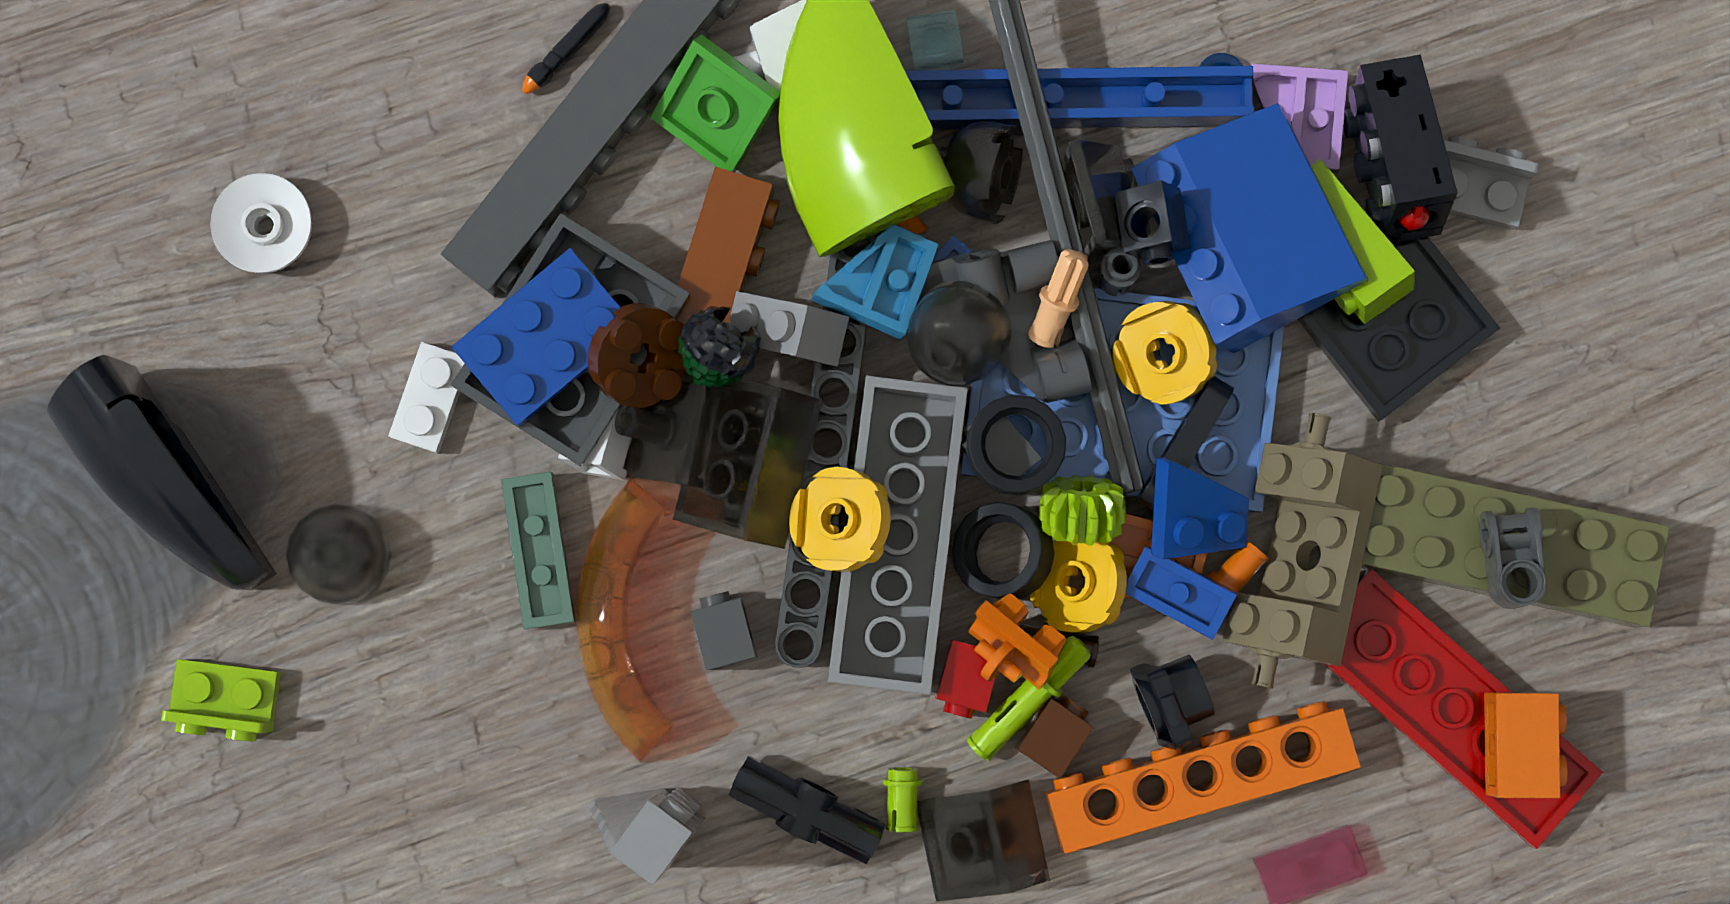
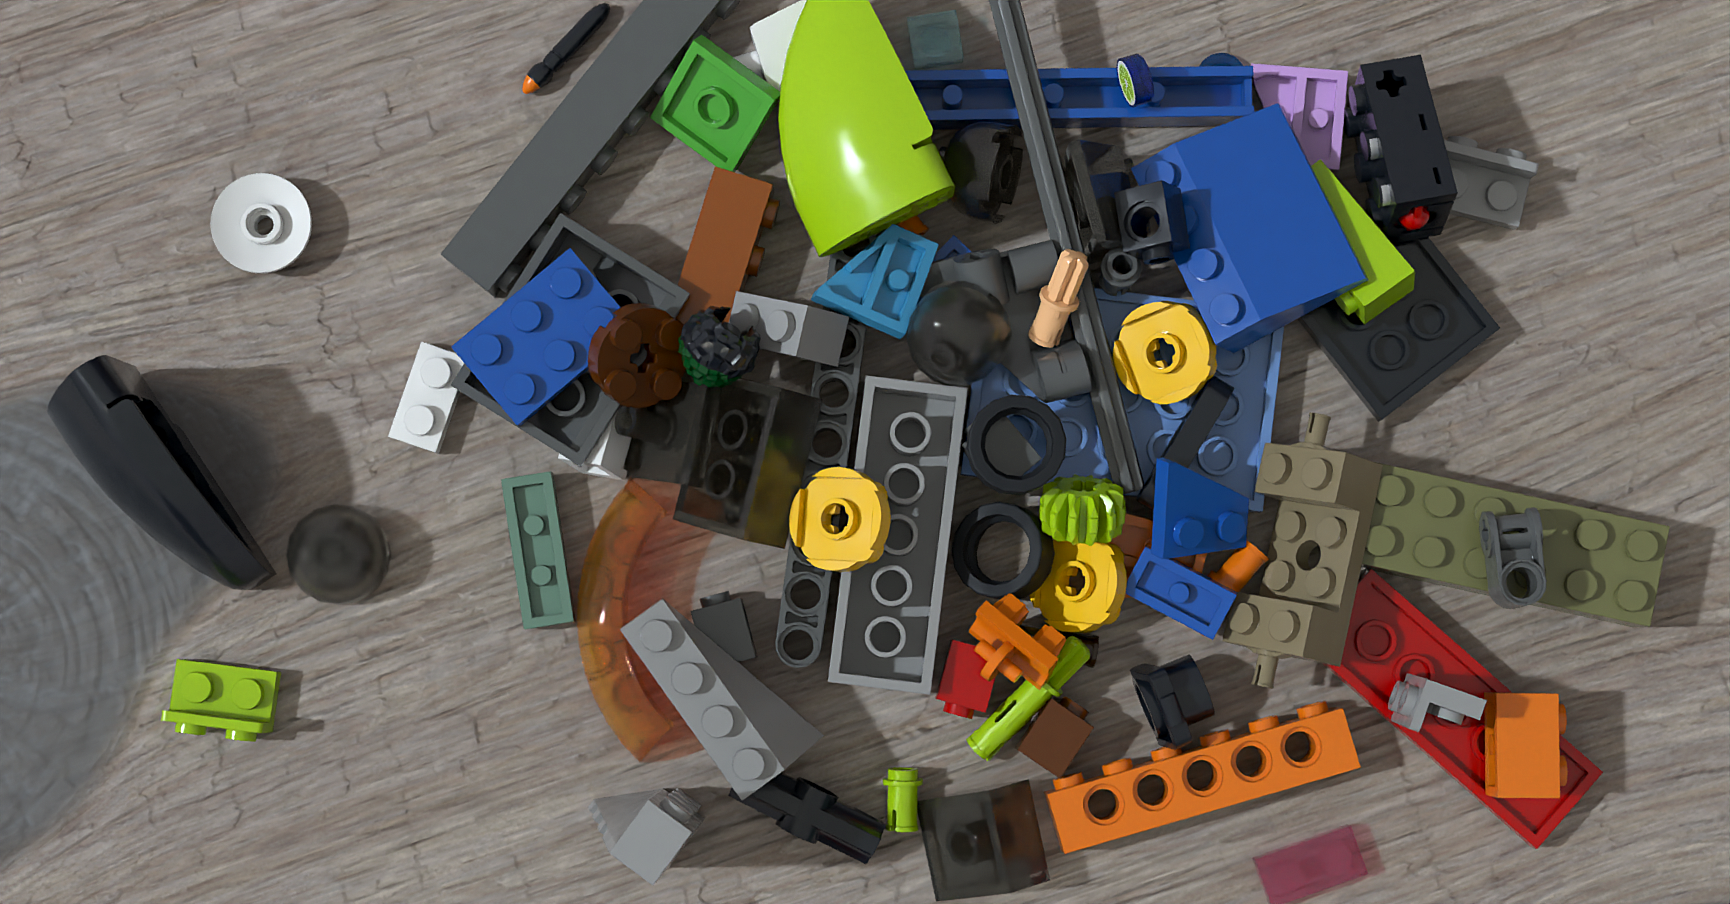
none -> light grey wedge [620,598,824,800]
none -> clear blue tile [1117,53,1154,108]
none -> light grey bracket [1388,673,1487,732]

